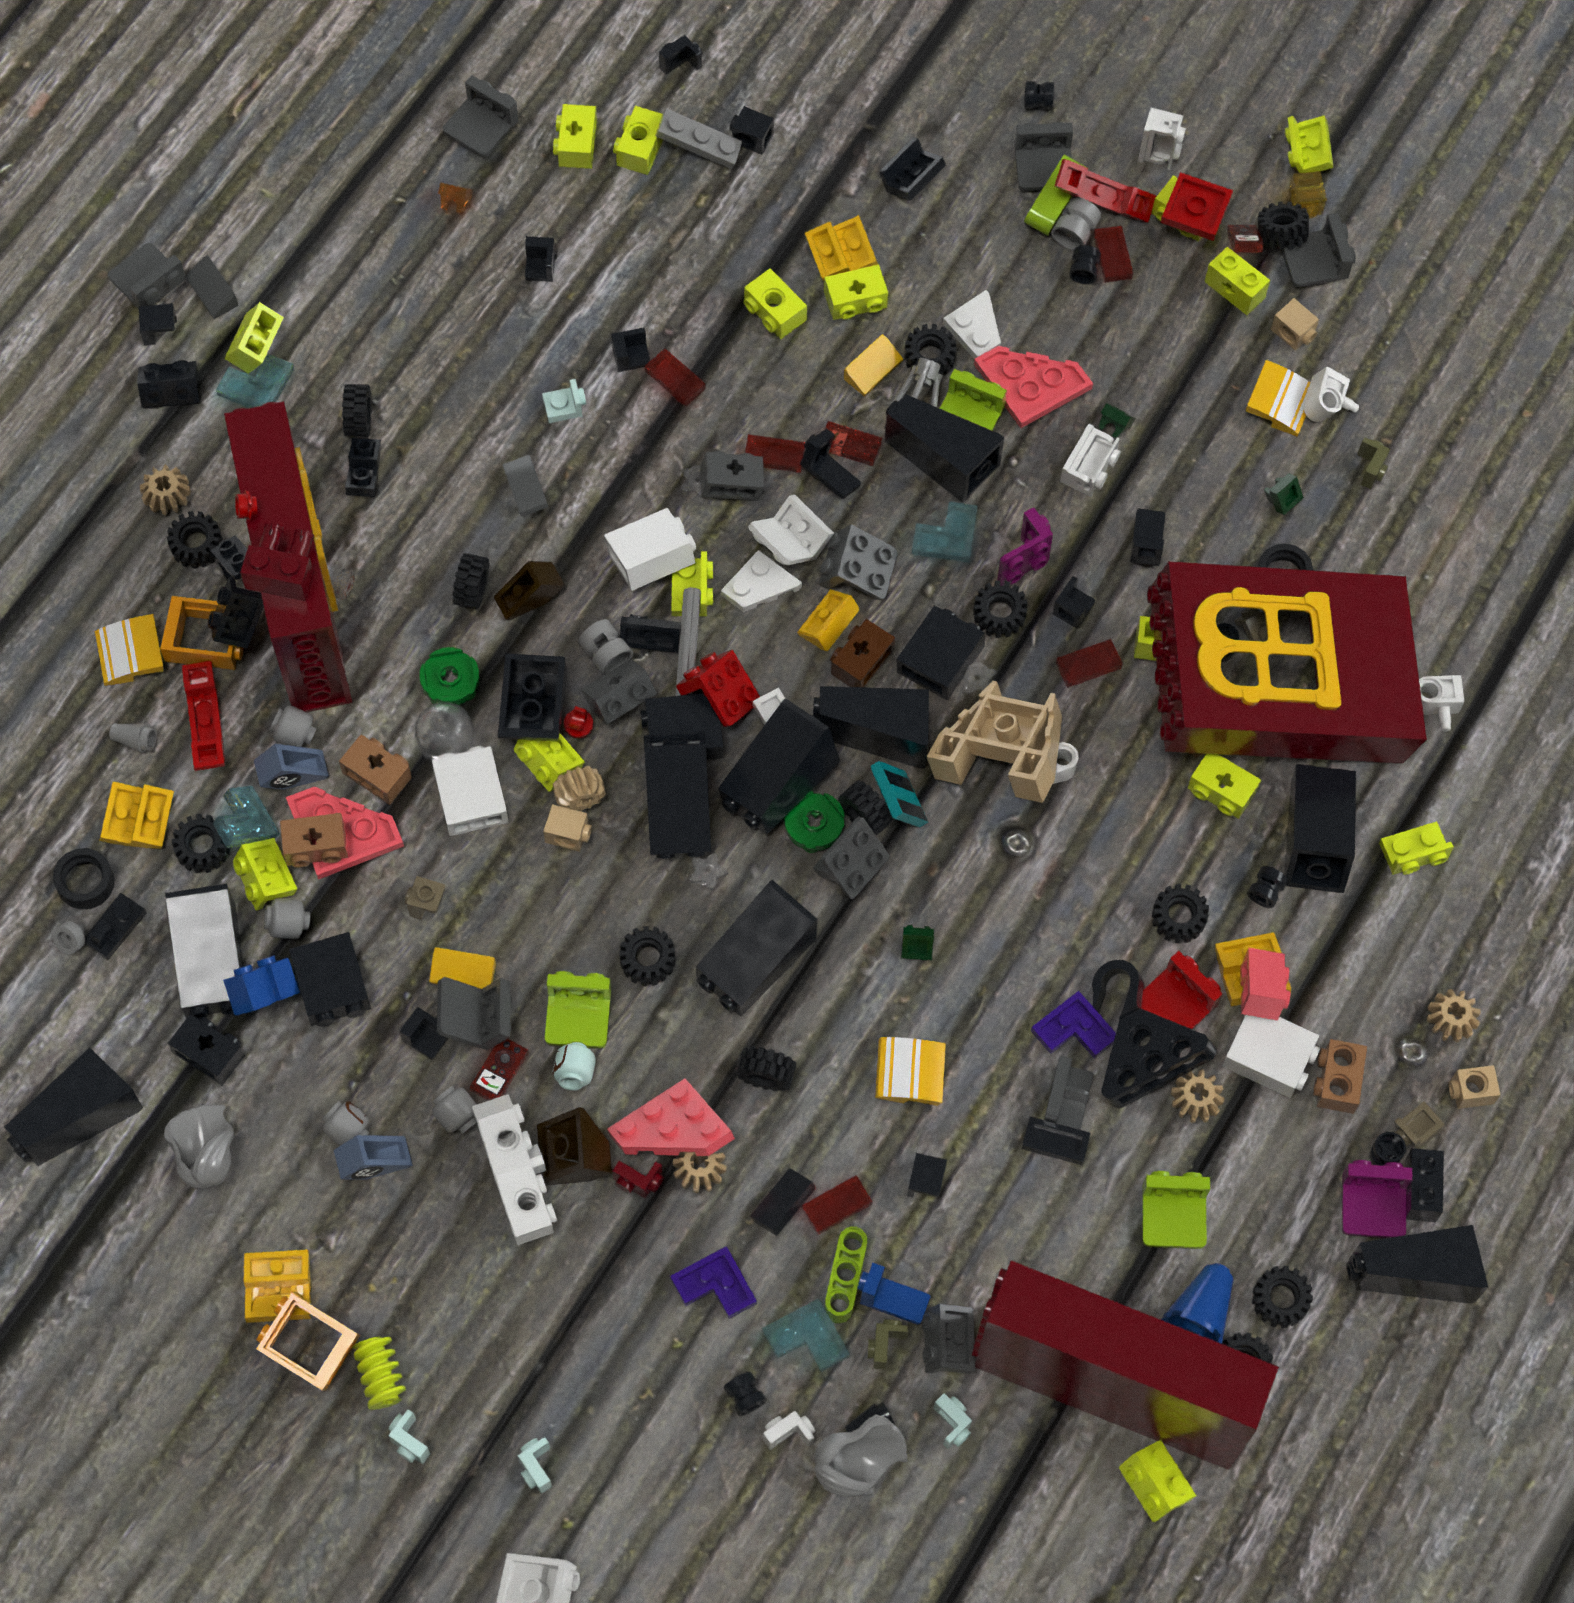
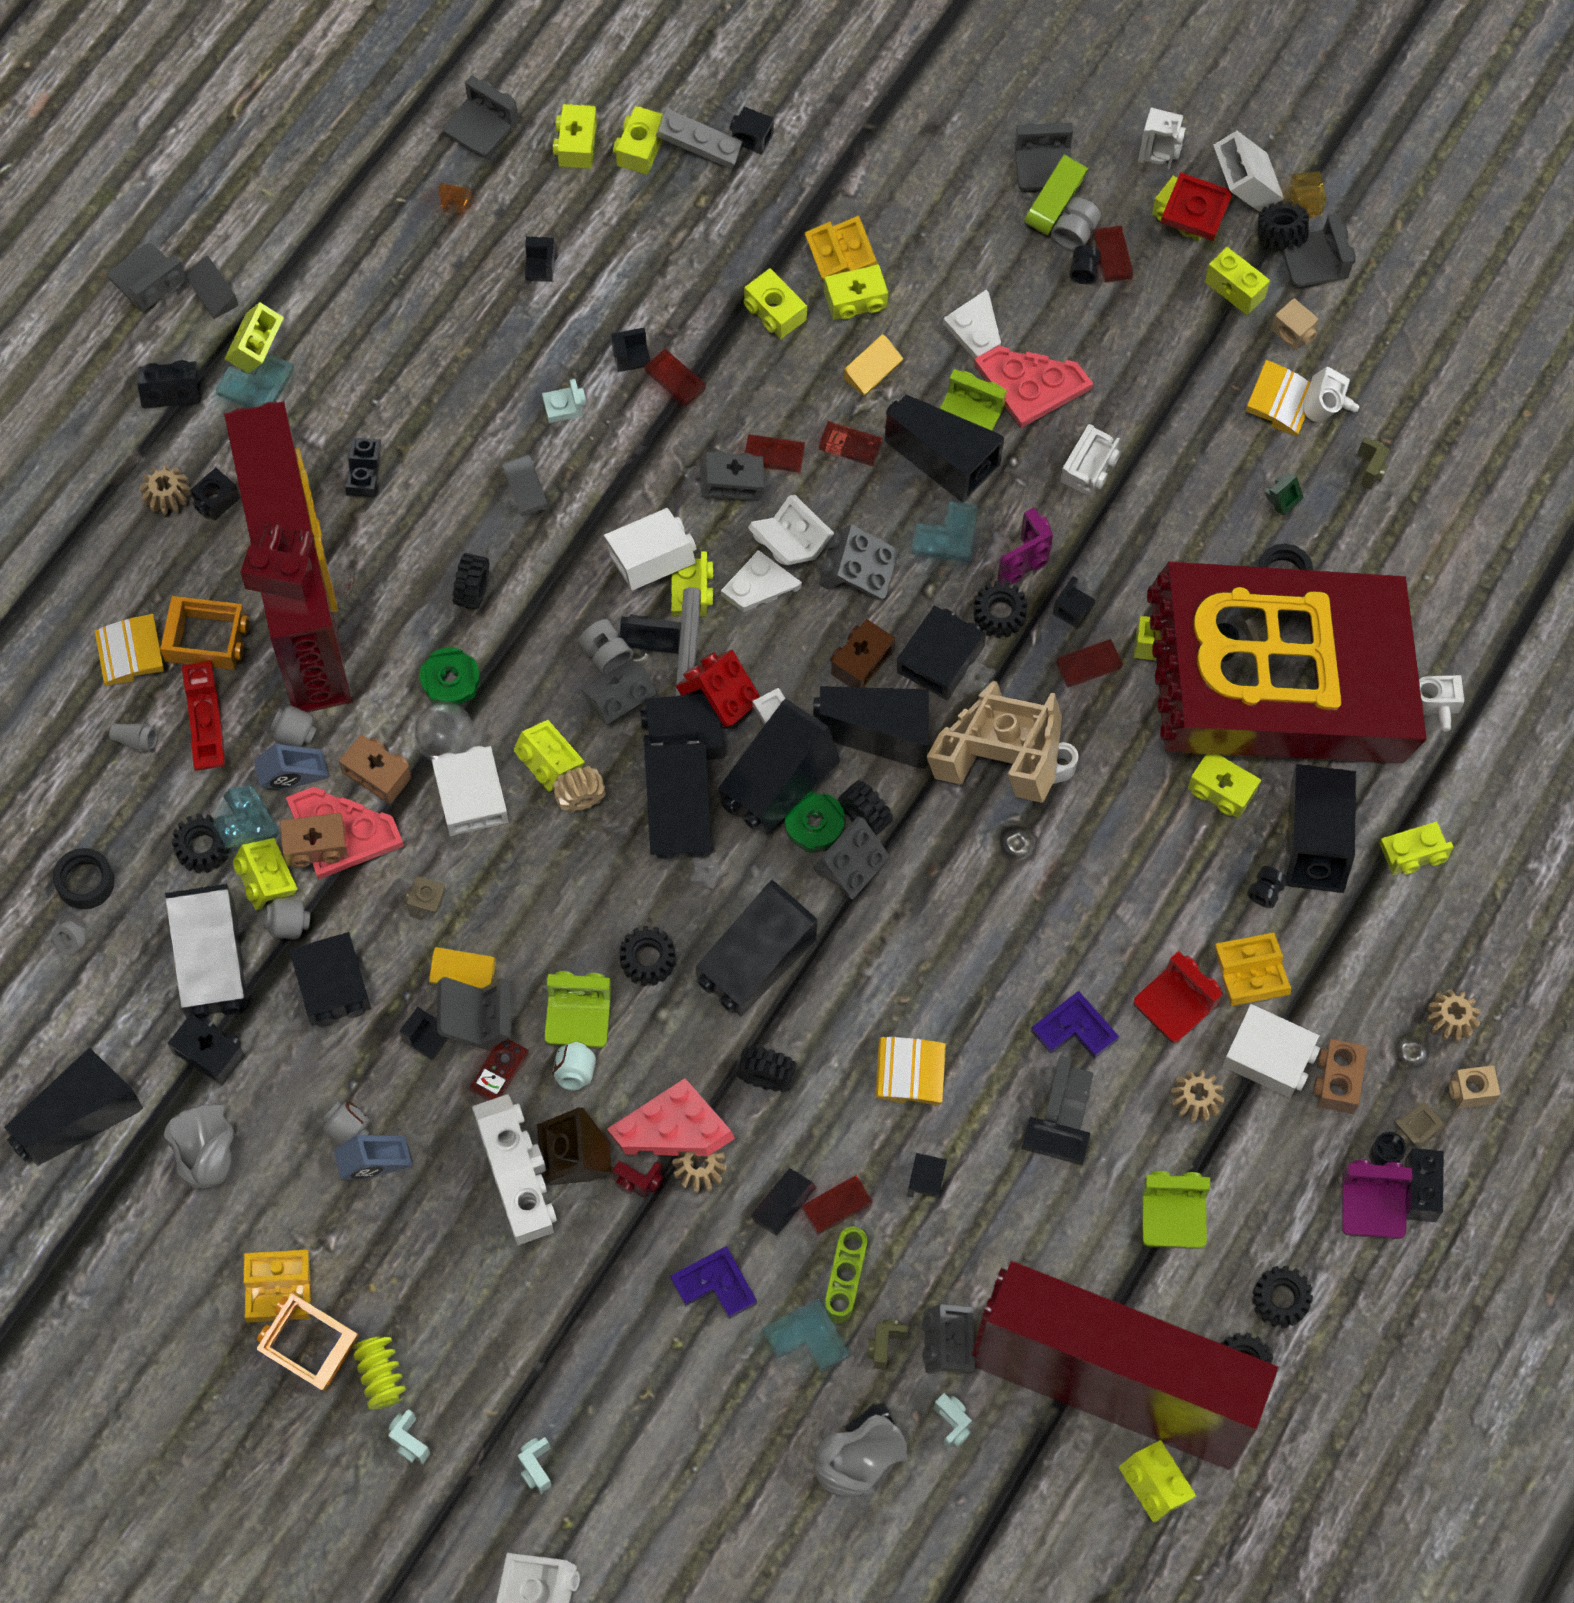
black hinge [85,893,147,960] -> none
yellow slope [99,781,174,849] -> none
black panel [138,303,177,346] -> none
black tyre [167,511,222,569] -> none
black bracket [208,577,264,649] -> none
black bracket [210,535,247,580] -> none
blue brick [223,955,300,1015] -> none
red plate [235,490,257,521] -> none
black tyre [342,384,372,437] -> none
light grey head [432,1086,477,1134] -> none
dark brown slope [494,561,565,620] -> none
black slope [498,653,567,741] -> none
tan brick [543,804,592,852] -> none
red plate [563,706,593,738] -> none
black bracket [659,35,703,75] -> none
black wheel [723,1371,767,1416] -> none
white bracket [763,1411,815,1450] -> none
yellow slope [797,589,859,651] -> none
black bracket [800,428,861,499] -> none
blue bracket [857,1263,930,1325] -> none
teal tile [871,761,929,827] -> none
black bracket [879,137,946,201] -> none
light grey plant [893,358,943,407] -> none
dark green tile [901,925,934,960] -> none
black tyre [904,324,956,375] -> none
black wheel [1024,81,1054,110] -> none
red slope [1054,159,1156,223] -> none
black piece [1092,960,1217,1108] -> none
dark green tile [1099,403,1136,438] -> none
black bracket [1130,508,1166,566] -> none
black tyre [1151,883,1209,944] -> none
blue cone [1161,1263,1234,1344] -> none
clear red tile [1227,225,1263,253] -> none
coral brick [1240,948,1290,1020] -> none
neon yellow bracket [1285,115,1333,177] -> none
black slope [1346,1225,1488,1304] -> none
none -> black brick [190,467,240,521]
none -> white brick [1213,131,1284,212]

